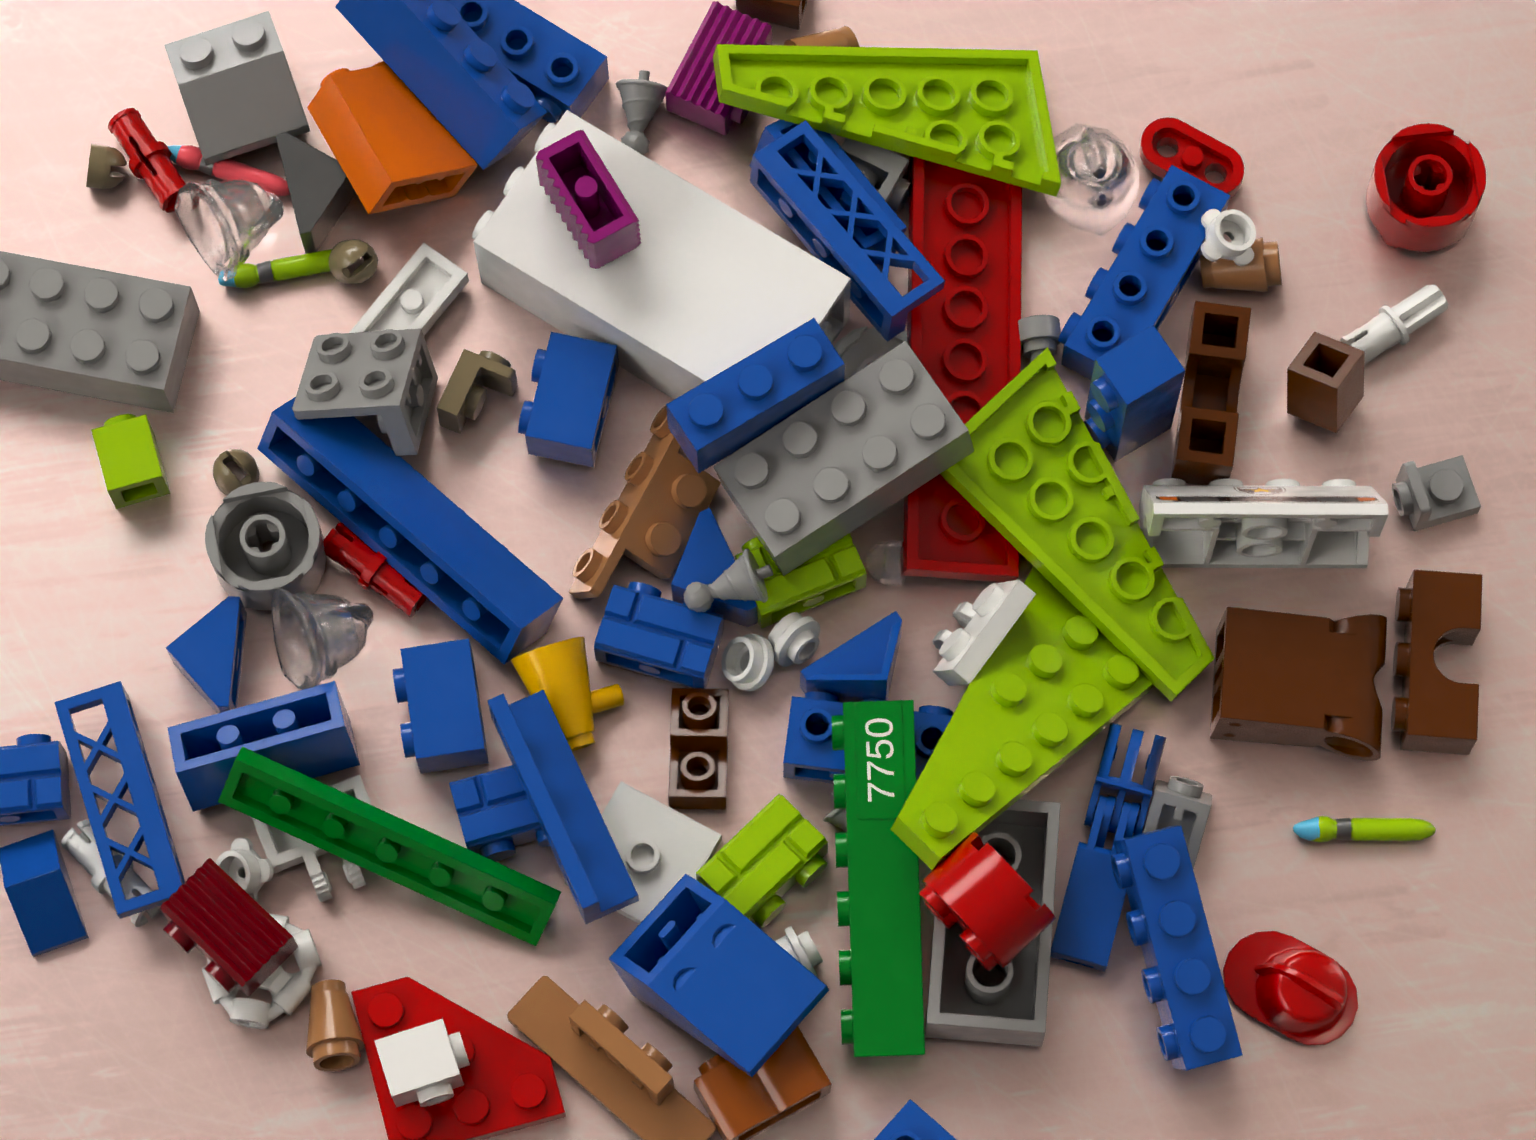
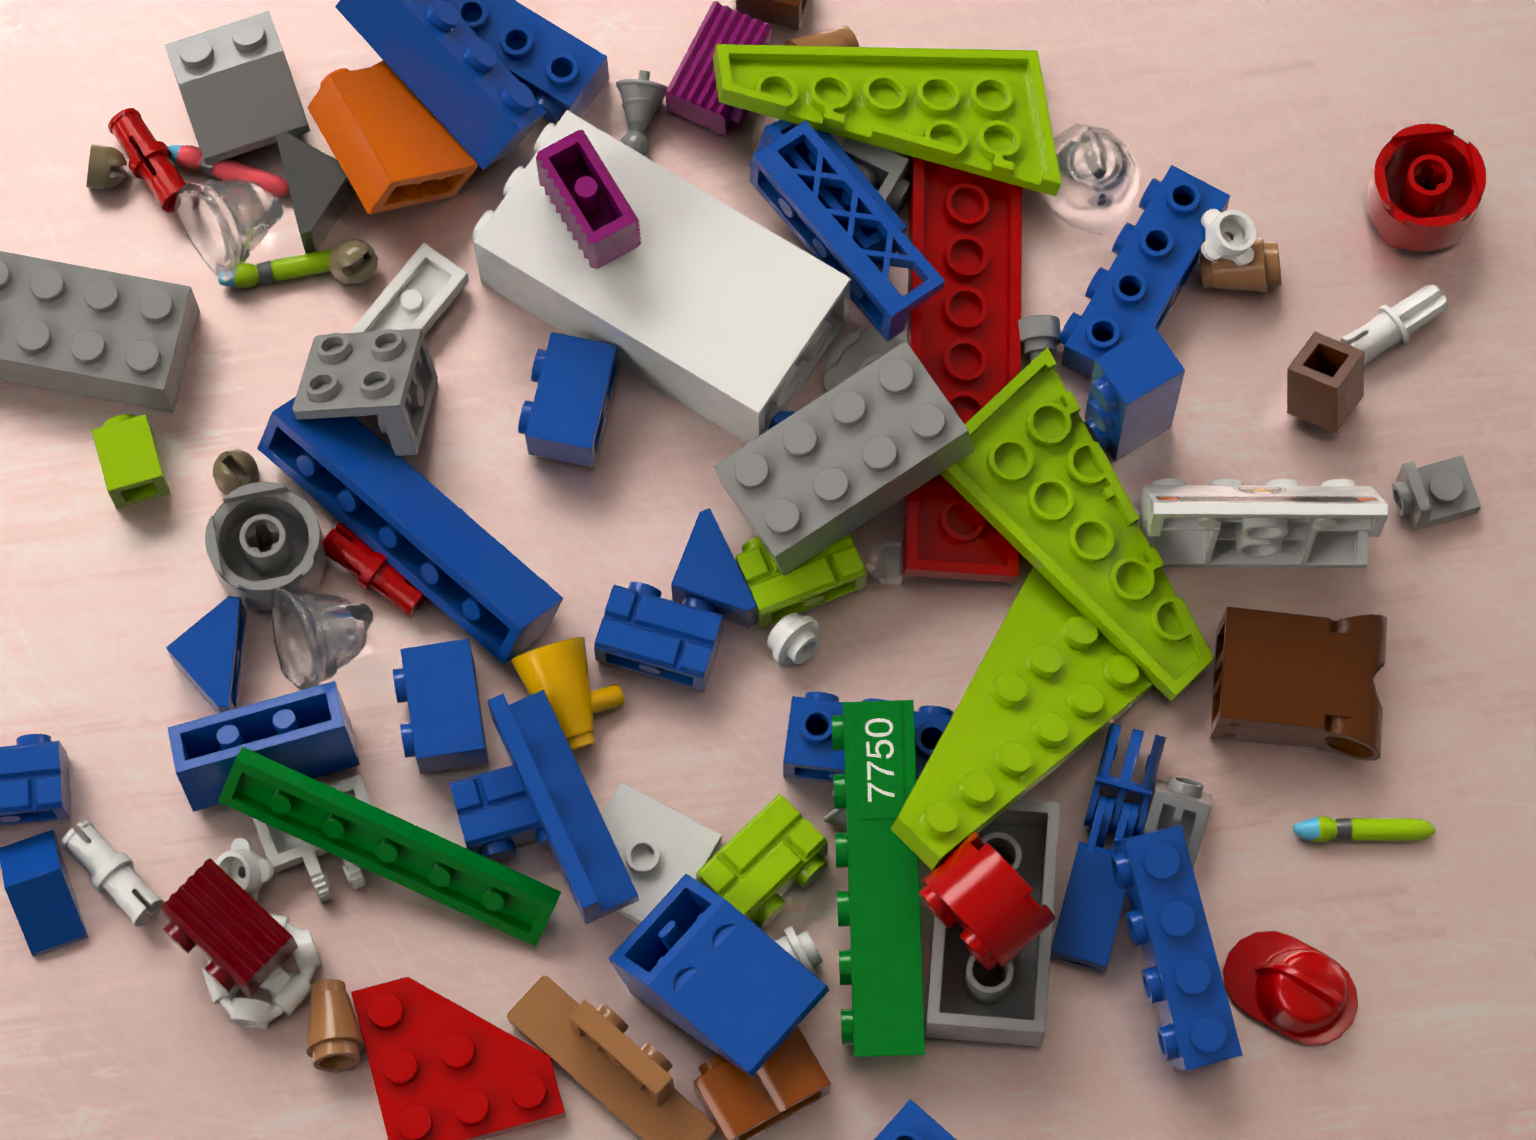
blue fence [54,681,185,919] -> none
white brick [374,1018,470,1107] -> none
dark tan bracket [437,349,518,434] -> none
medium nougat bracket [569,406,721,599] -> none
blue brick [666,318,845,474] -> none
reddish brown slope [668,688,729,810] -> none
light grey piece [683,549,774,612] -> none
white plate [722,634,774,691] -> none
blue slope [800,611,902,702] -> none
white hinge [932,580,1036,686] -> none
red plate [1139,117,1244,199] -> none
reddish brown arch [1171,301,1251,485] -> none
reddish brown arch [1391,570,1482,755] -> none

